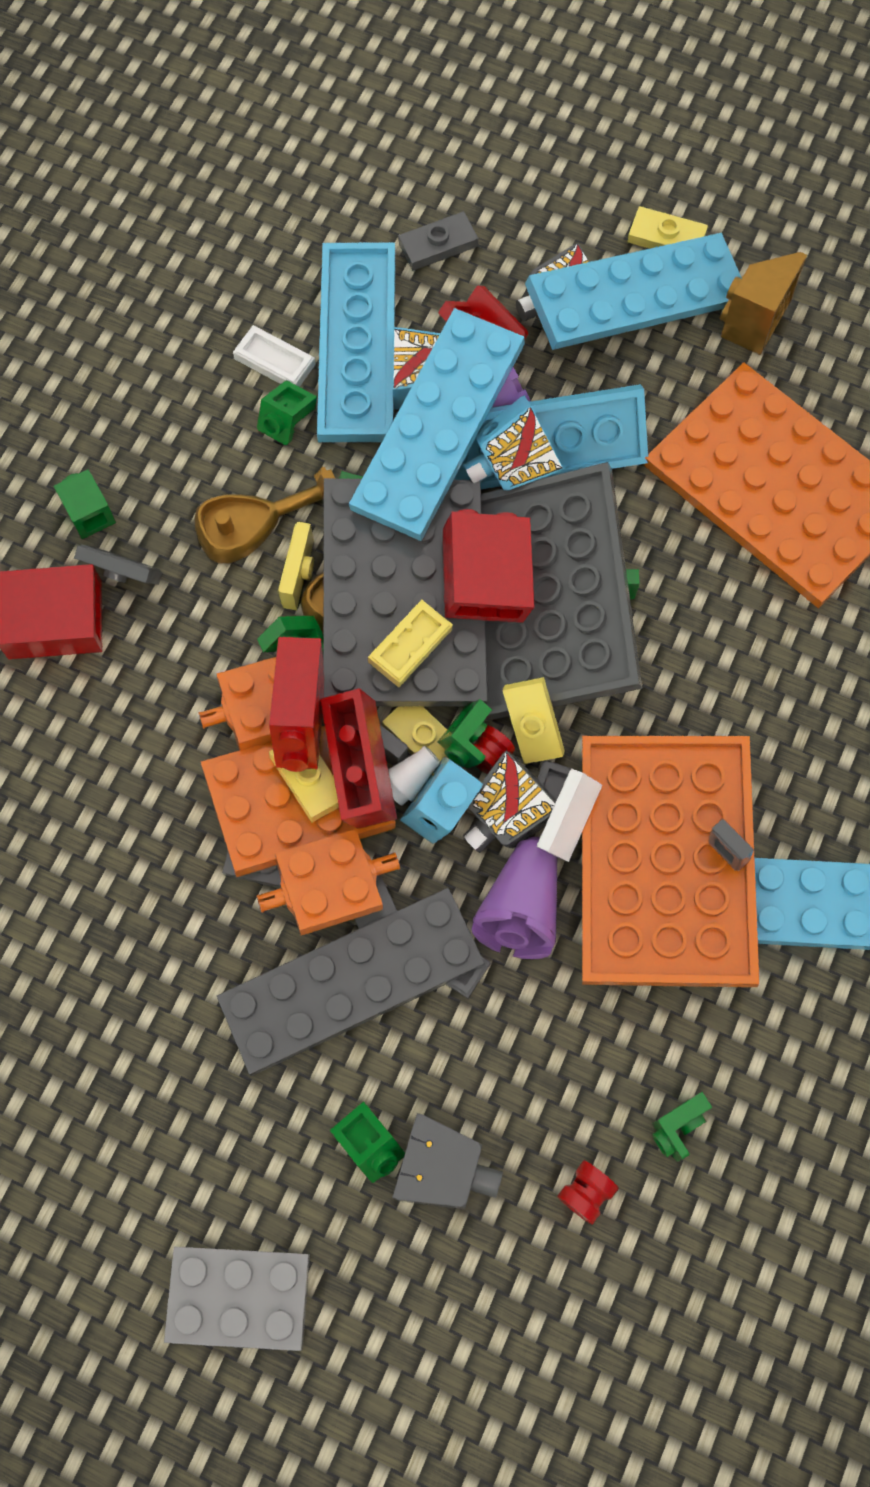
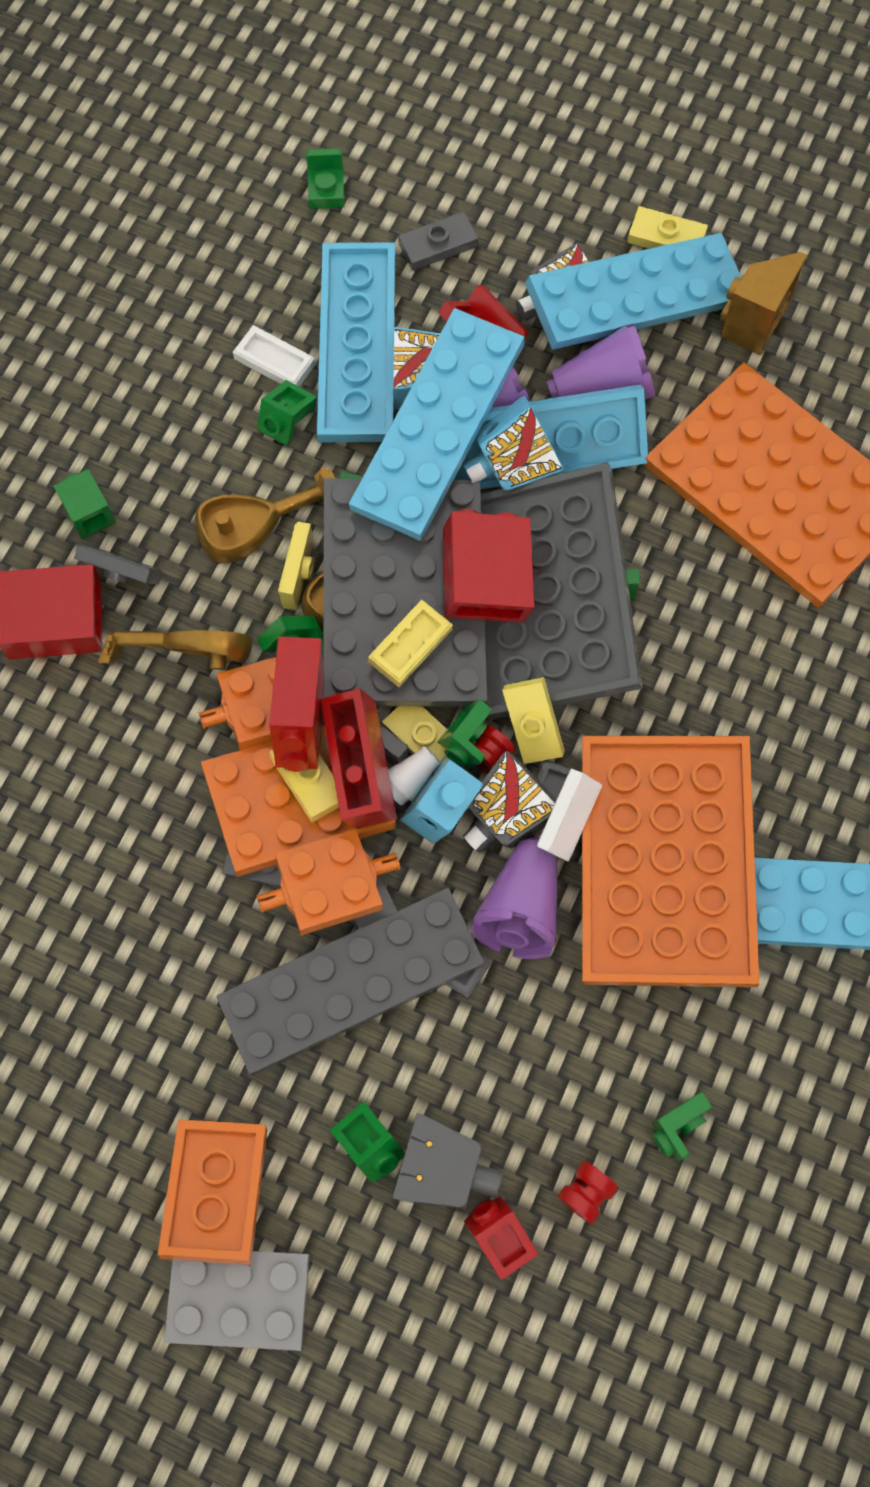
dark grey tile [708,819,754,871] -> none
none -> pearl gold piece [98,630,253,670]
none -> orange plate [158,1119,268,1265]
none -> green bracket [306,148,345,209]
none -> red bracket [464,1197,539,1280]
none -> medium lavender cone [547,324,655,399]

